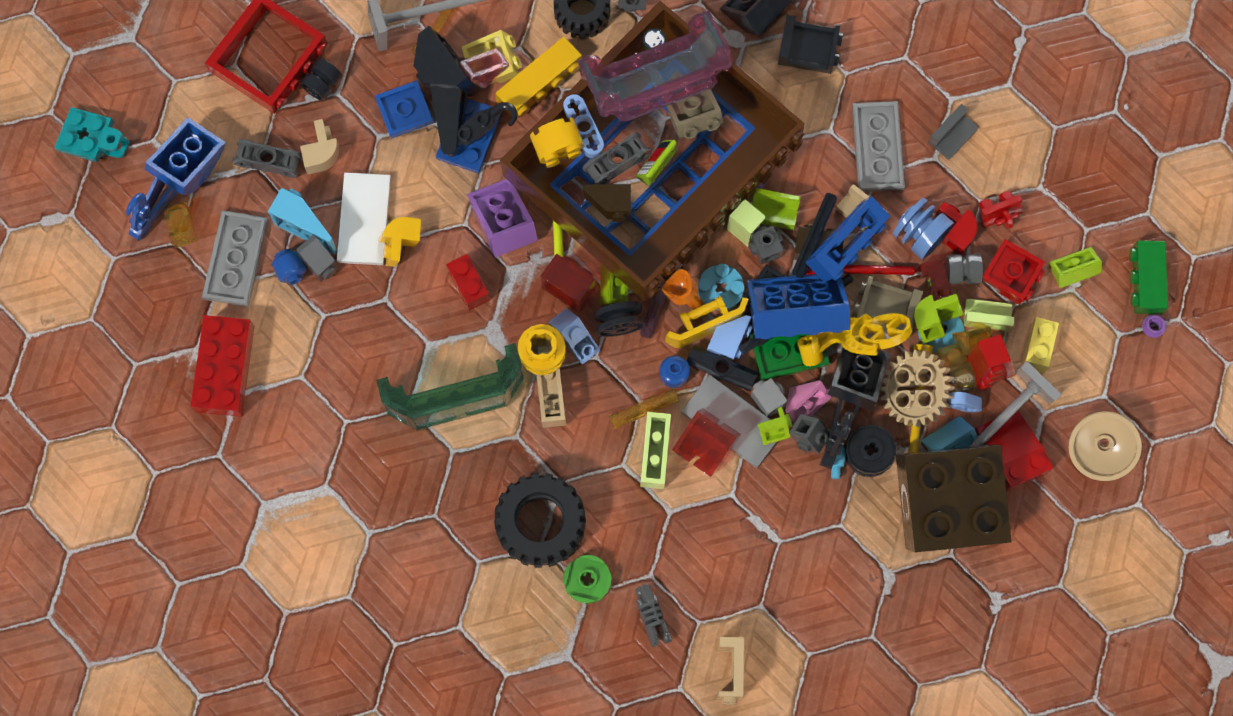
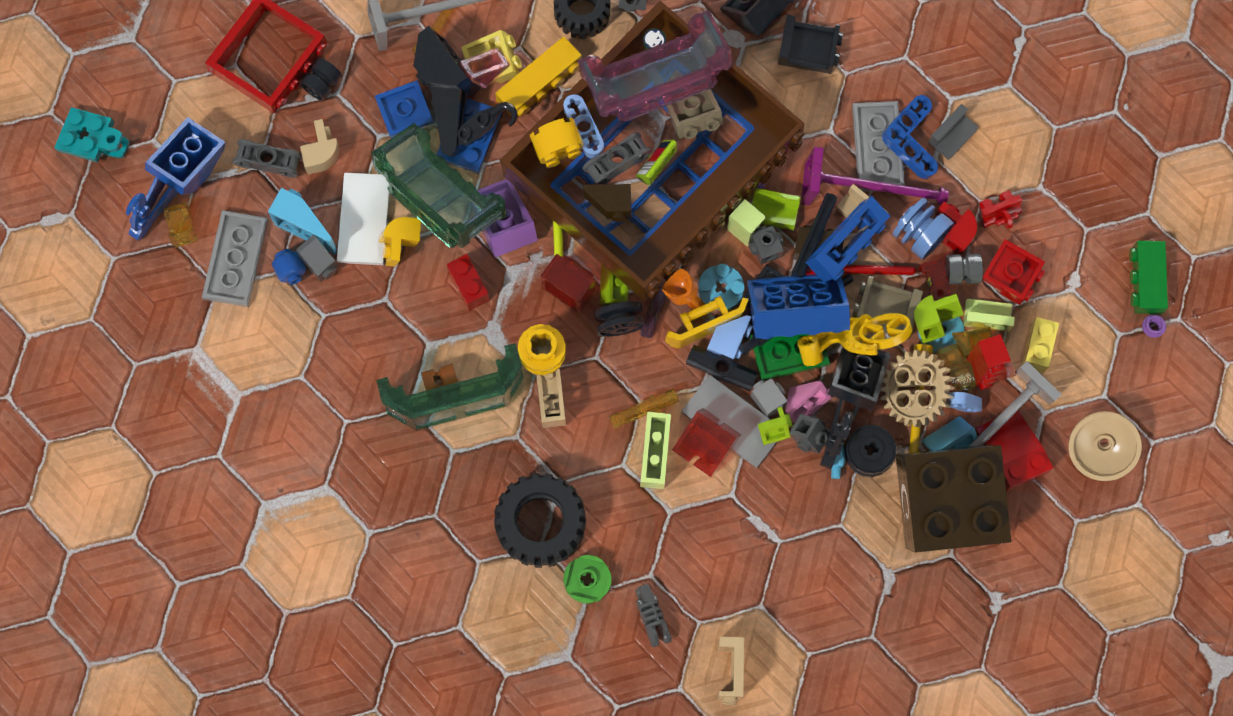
red brick [190,315,255,417] -> none
light blue slope [548,308,600,365] -> none
blue head [659,355,690,388] -> none
lime slope [1049,247,1102,288] -> none
none -> windscreen [371,123,506,248]
none -> dark orange wheel [421,363,461,402]
none -> magenta tile [801,147,949,206]
none -> blue beam [882,95,938,179]

